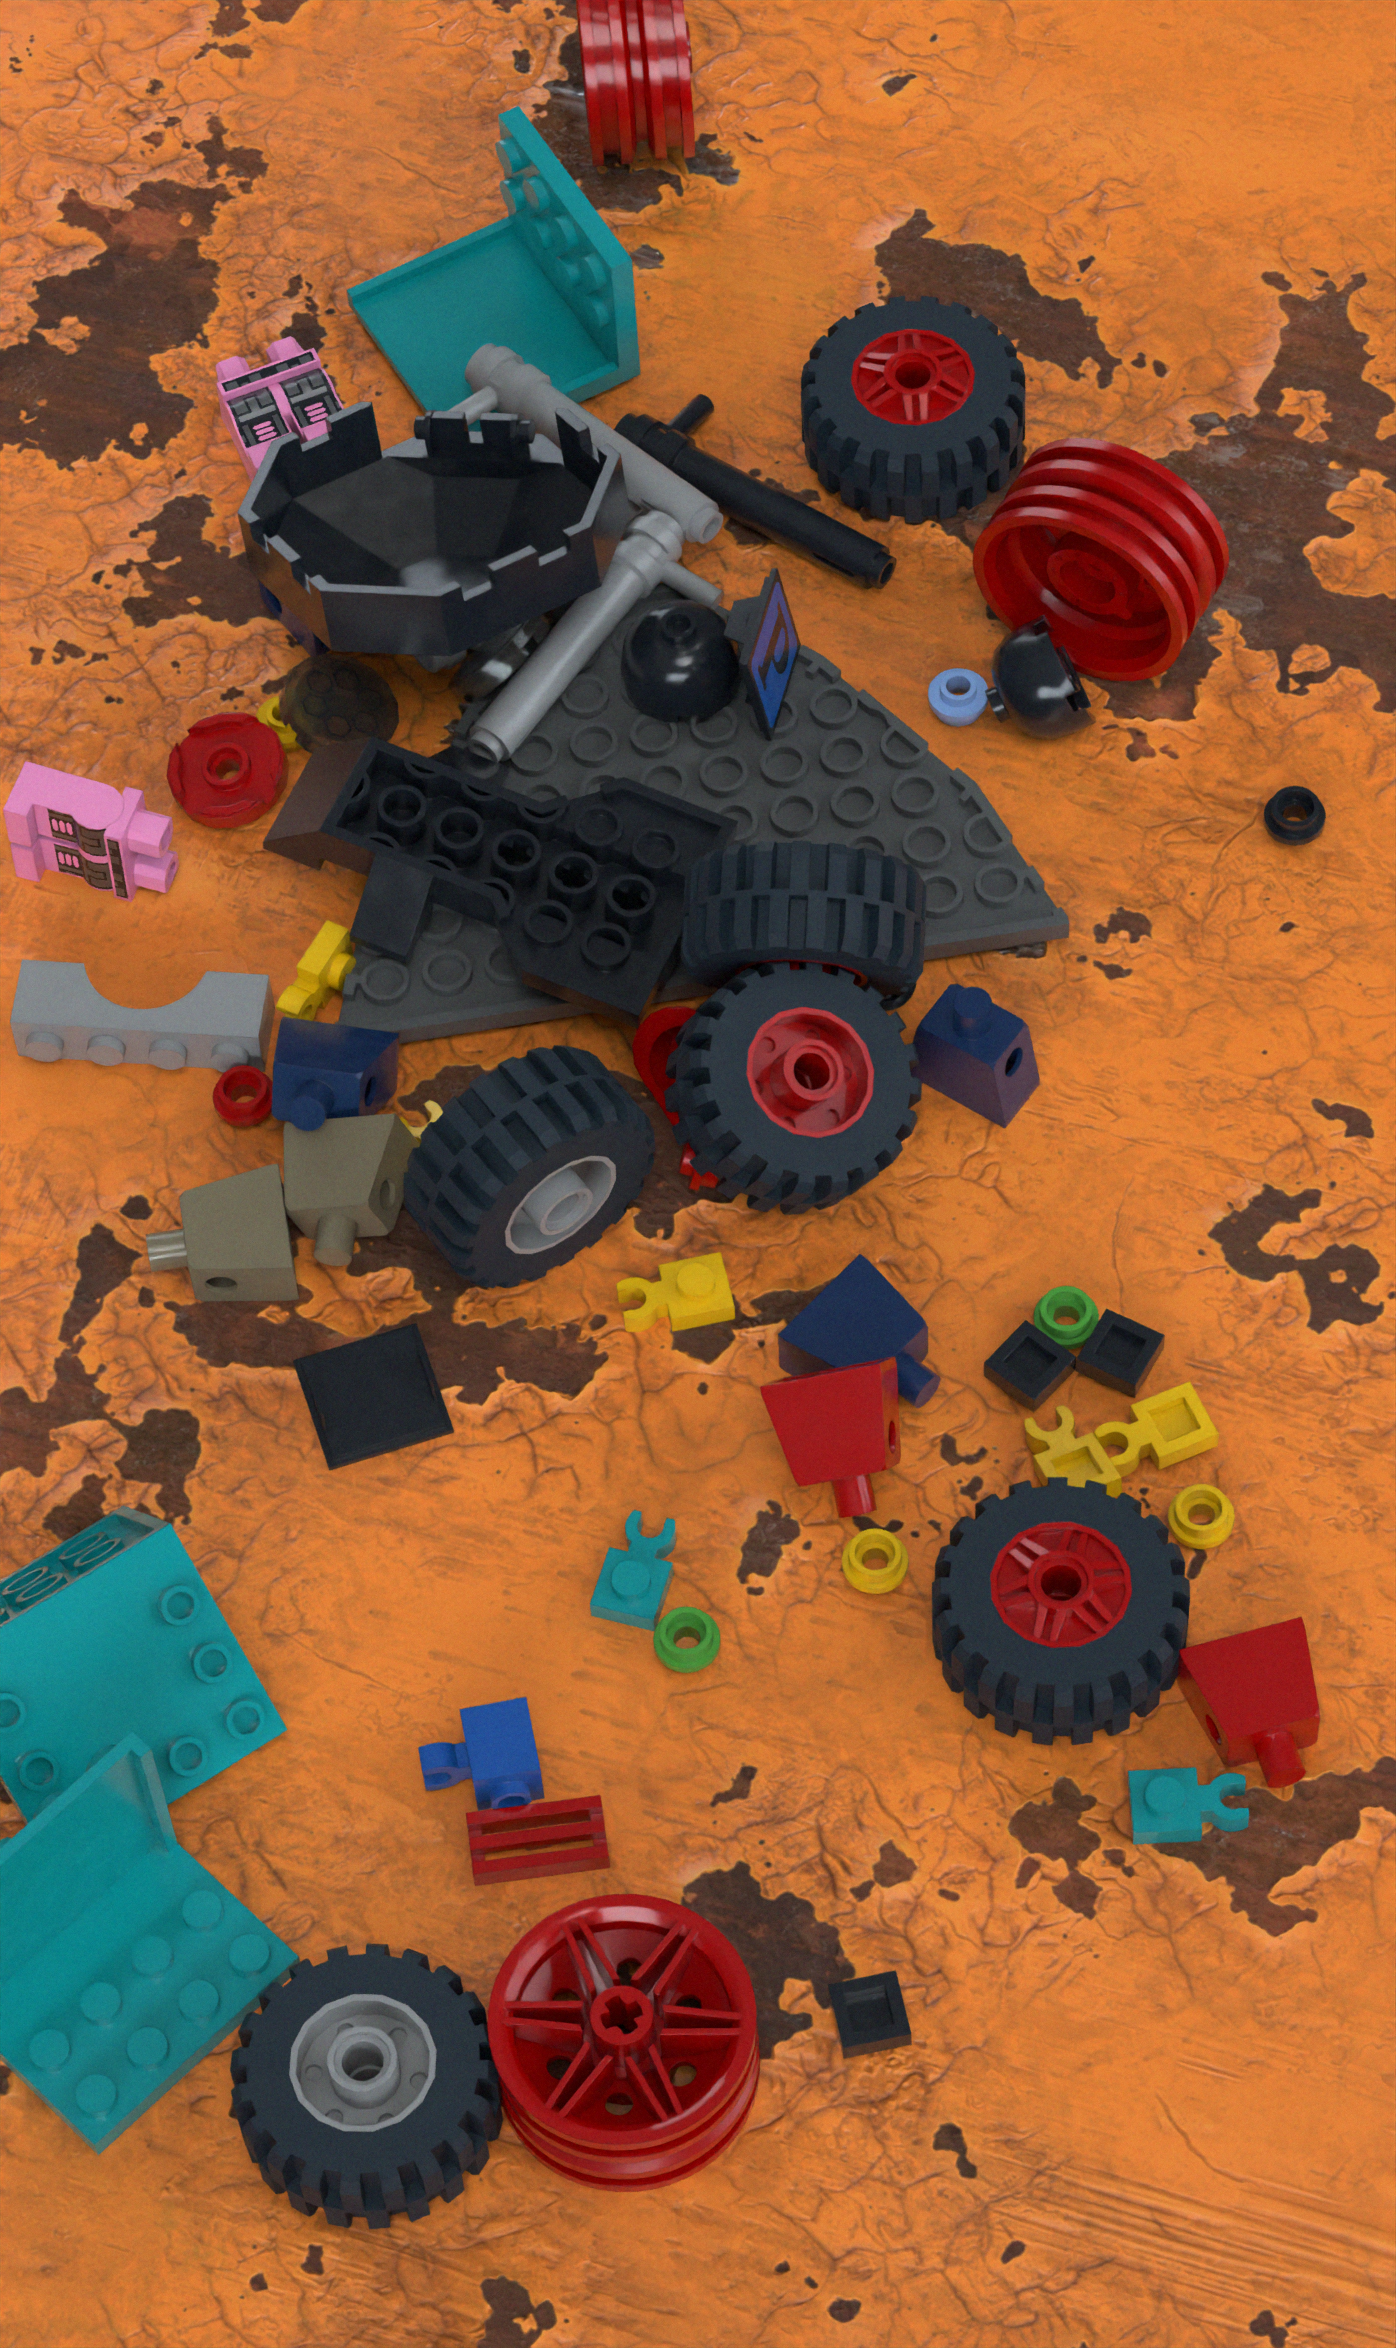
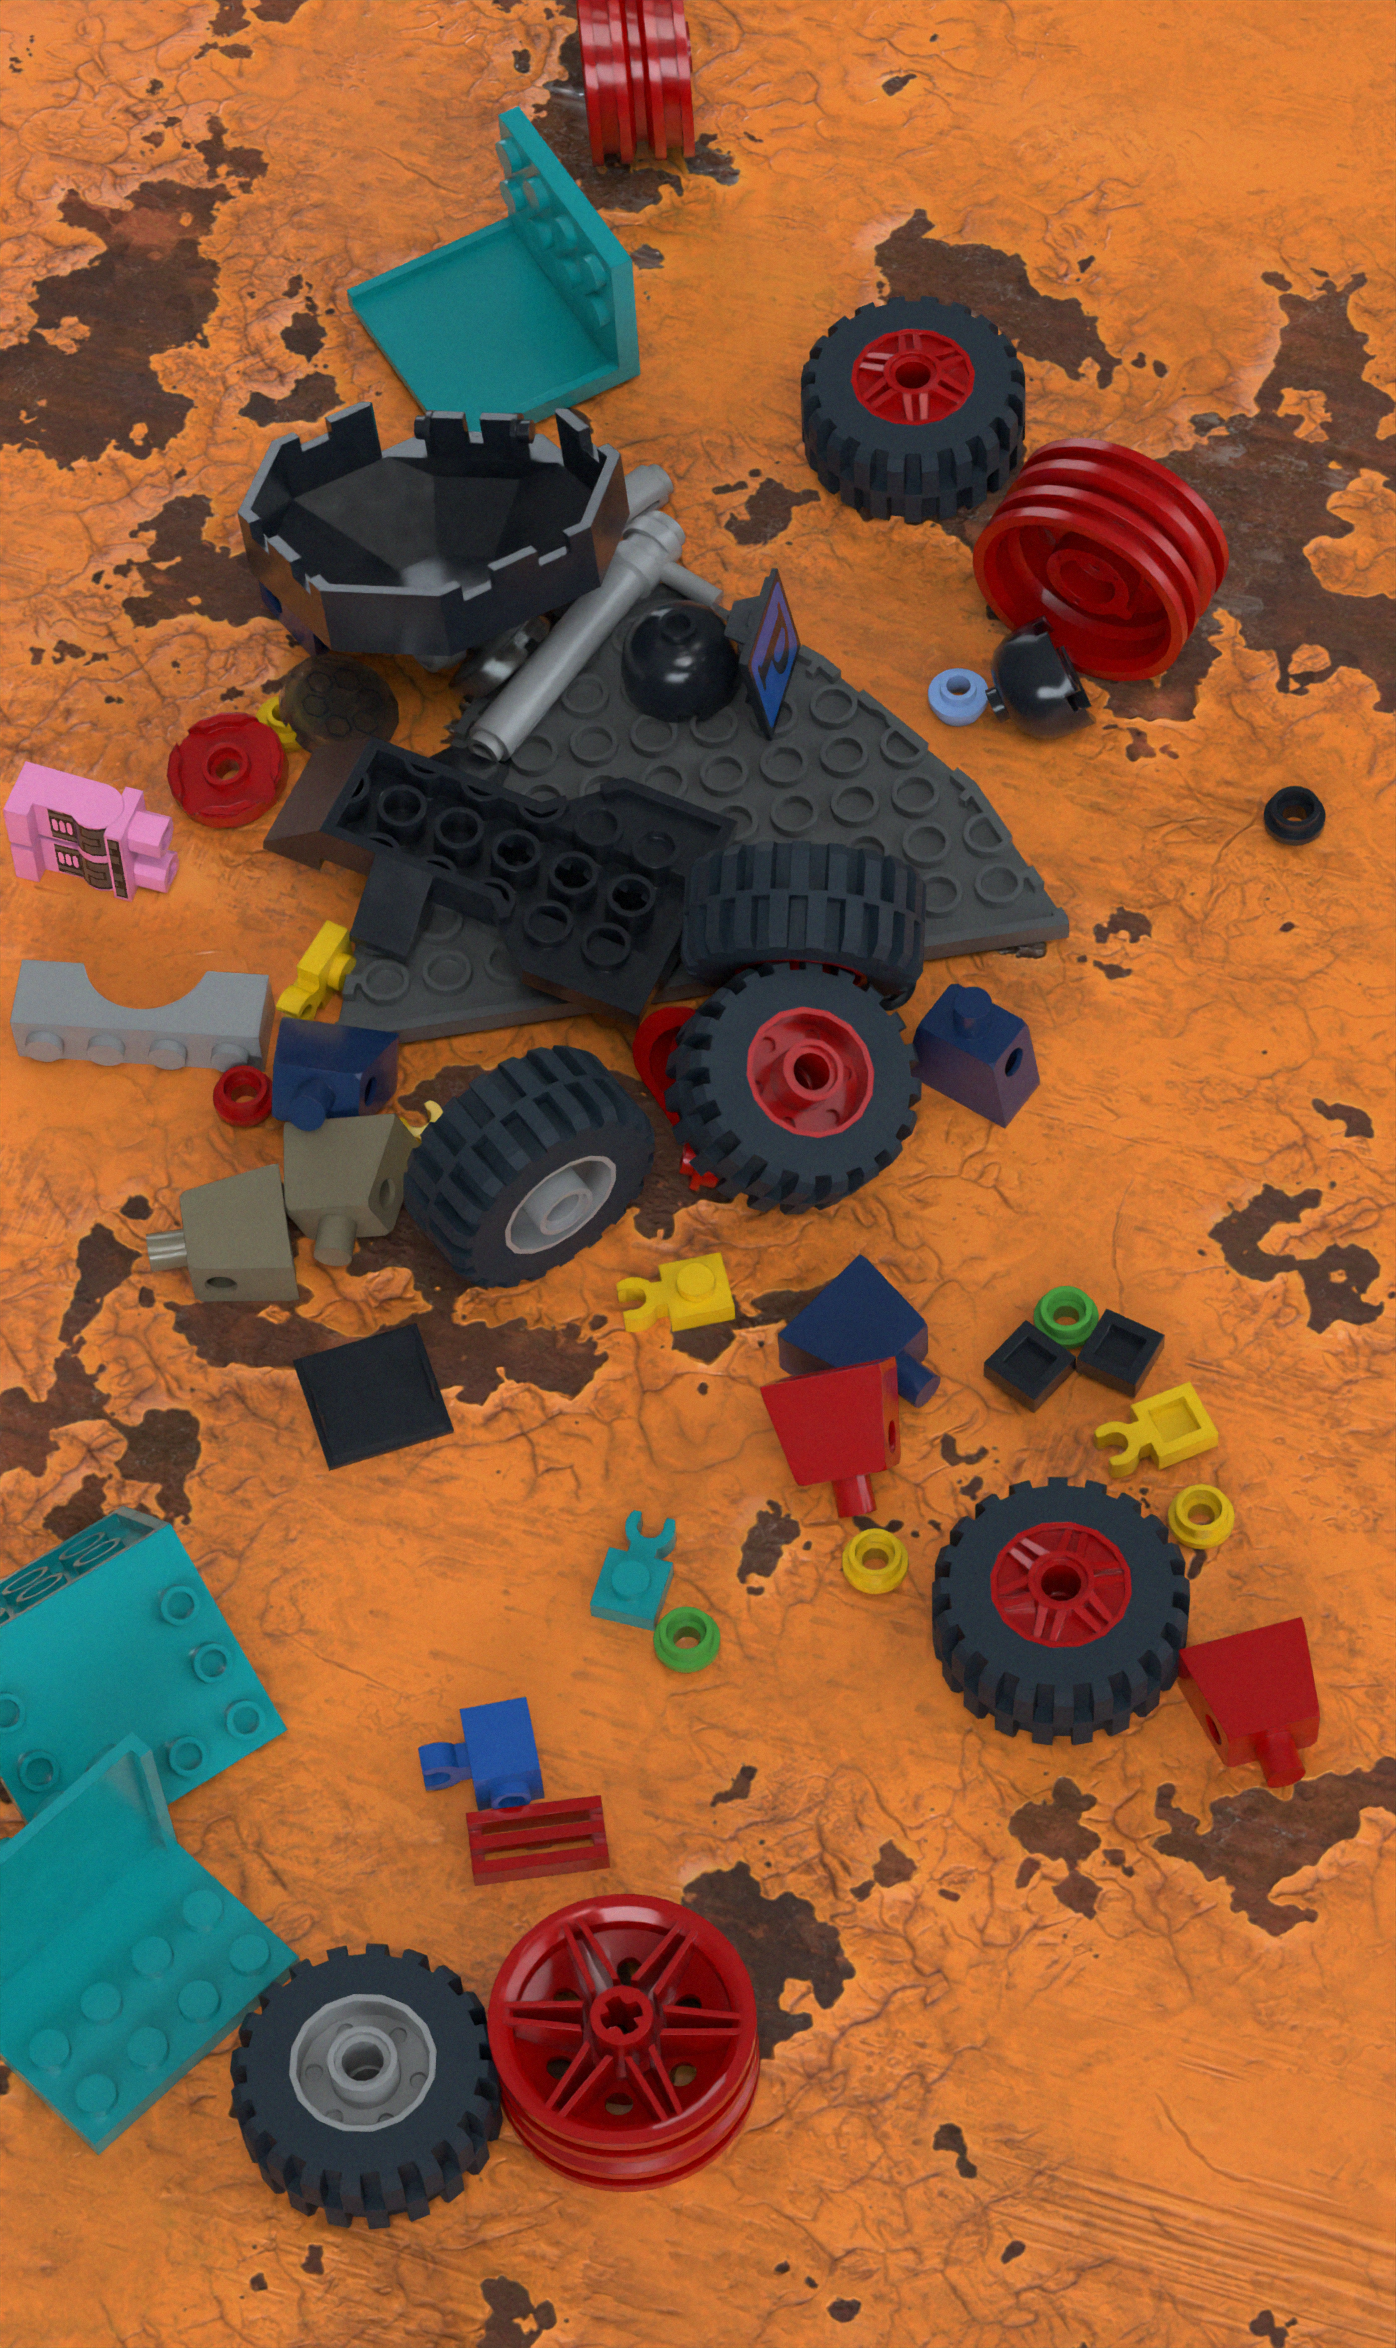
hips [216,336,345,483] -> none
light grey cylinder [448,343,723,544] -> none
black cylinder [614,394,896,590] -> none
black plate [828,1970,912,2059] -> none
yellow plate [1024,1405,1122,1498] -> none
teal plate [1127,1767,1249,1845] -> none

